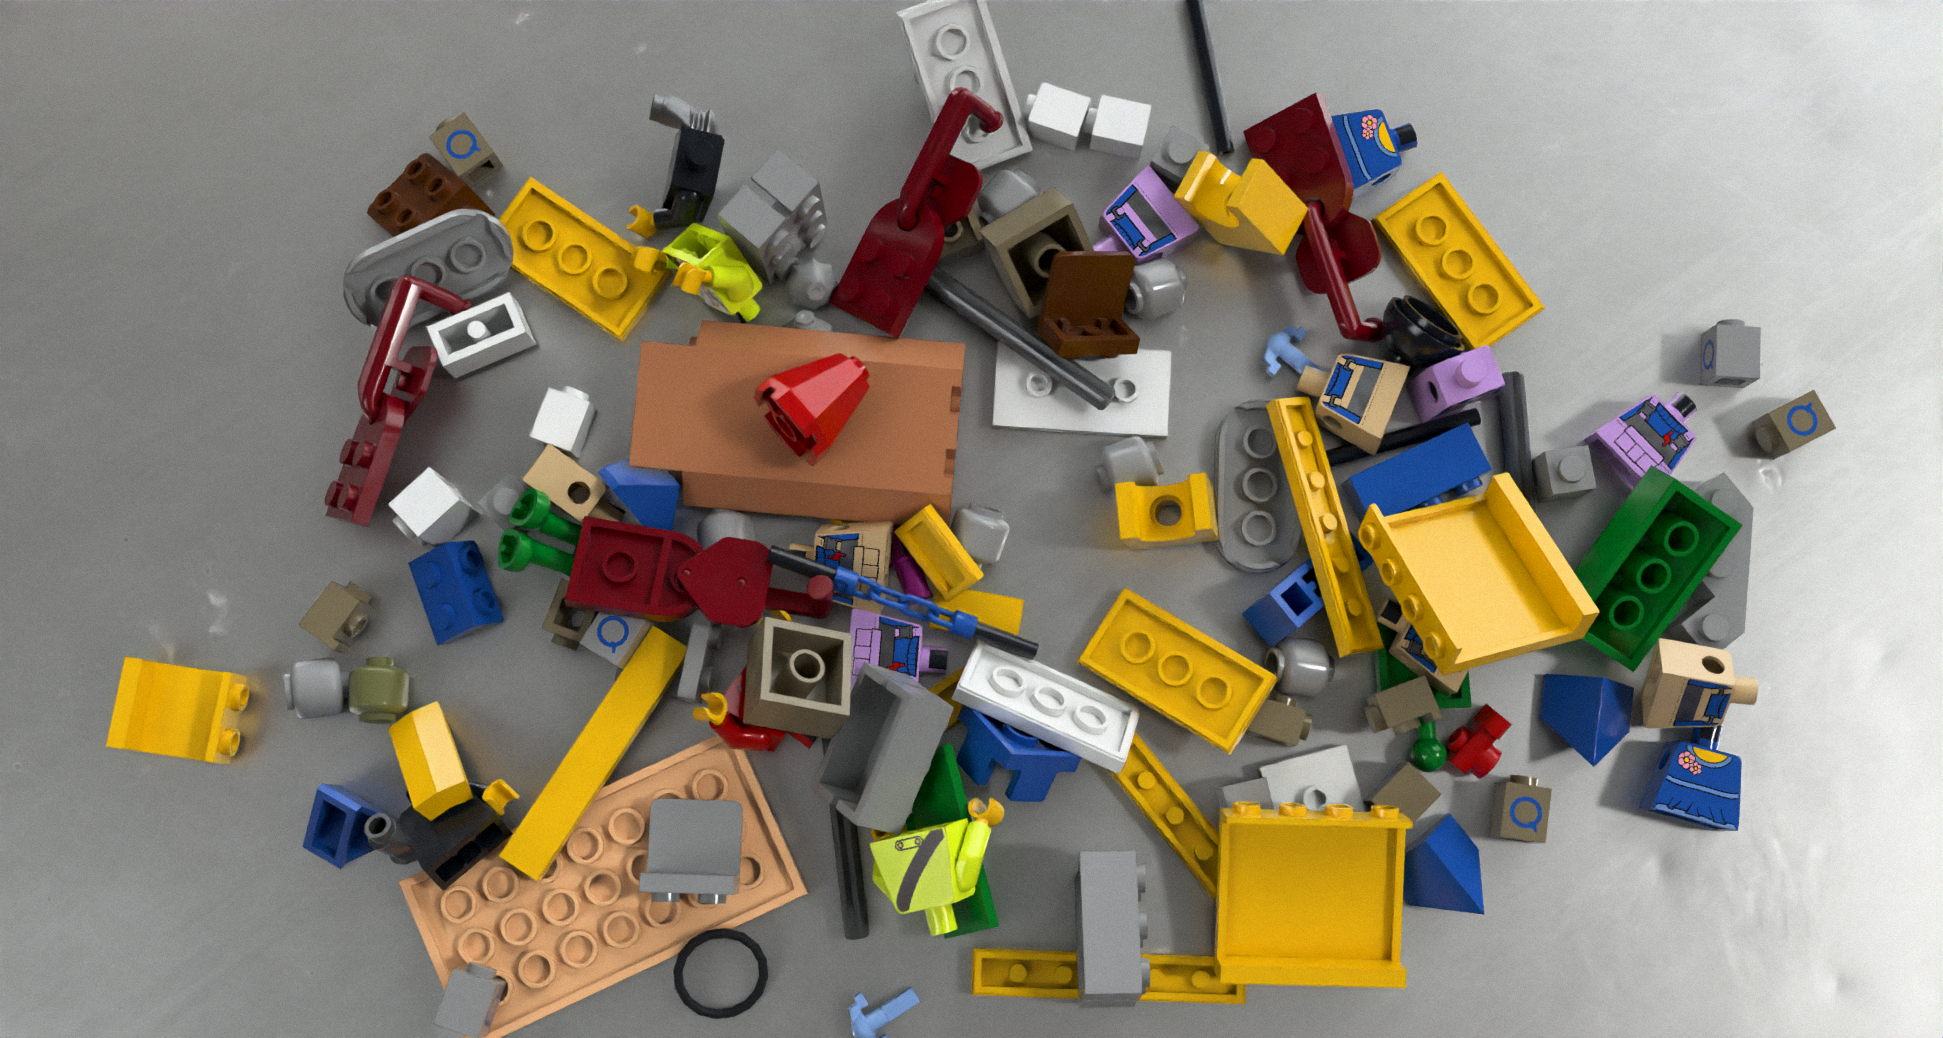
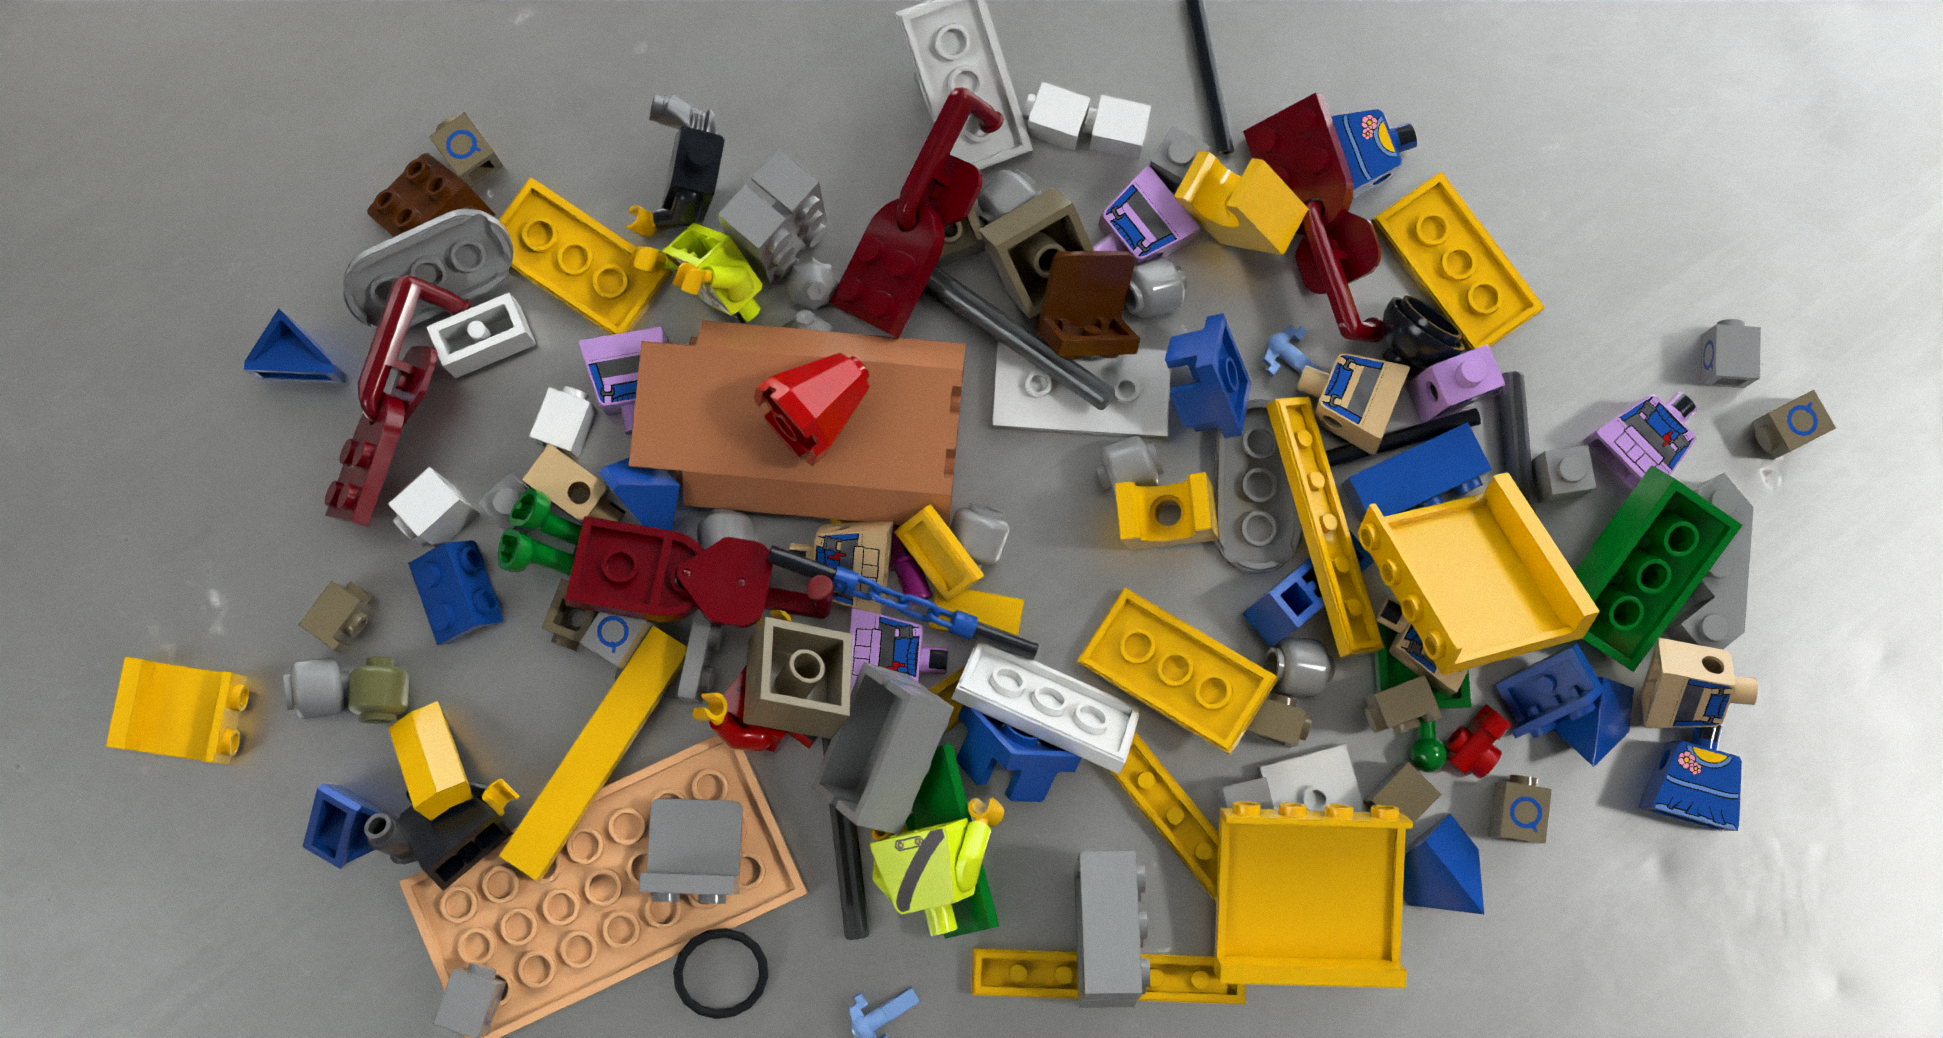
none -> blue slope [244,308,346,383]
none -> lavender torso [579,326,669,435]
none -> blue panel [1165,313,1252,439]
none -> blue bracket [1495,643,1605,739]

